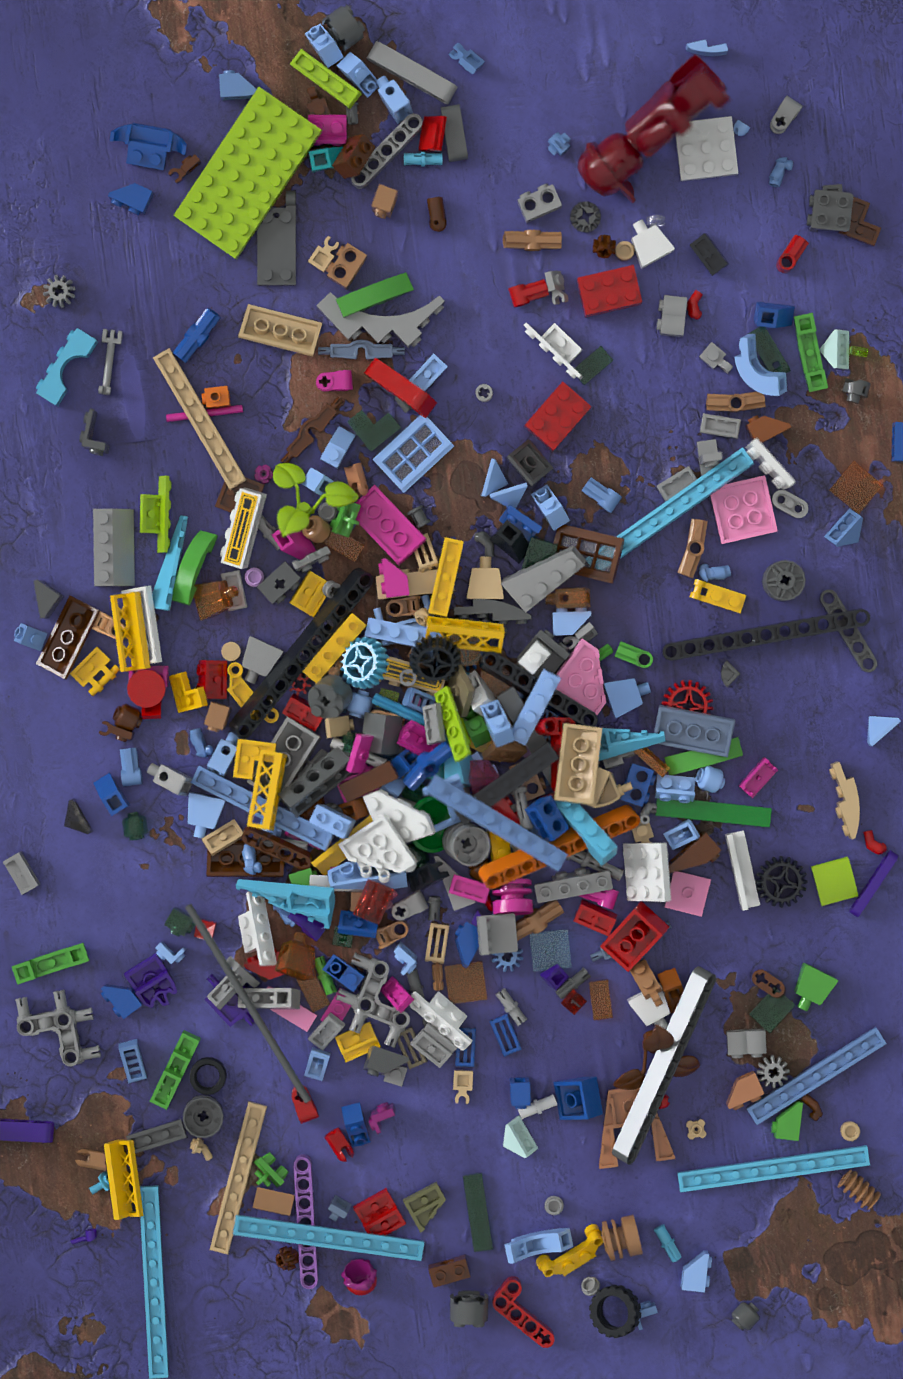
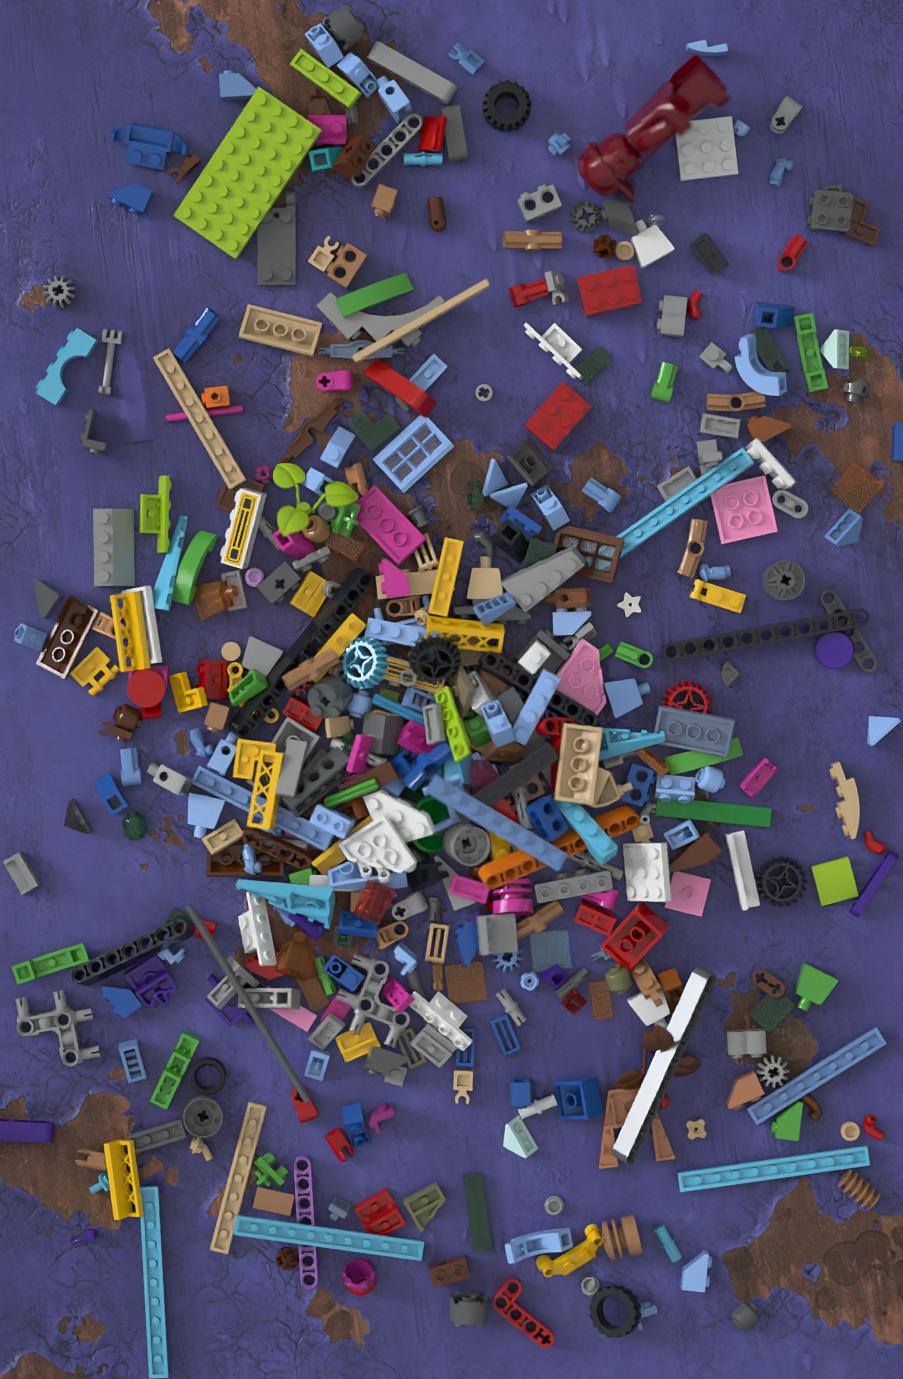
none -> black beam [71,919,194,987]
none -> bright green slope [229,669,268,707]
none -> light grey tile [275,739,308,798]
none -> medium nougat piece [282,647,340,691]
none -> bright green axle [324,779,379,808]
none -> tan tile [352,279,490,364]
none -> clear green plate [466,479,484,510]
none -> medium blue slope [472,592,516,626]
none -> black tyre [483,80,531,132]
none -> light blue plate [520,972,539,991]
none -> dark grey slope [601,195,637,236]
none -> olive head [605,964,632,994]
none -> white plate [617,592,641,617]
none -> bright green piece [650,362,678,403]
none -> dark purple tile [816,630,855,669]
none -> red arm [863,1114,885,1141]

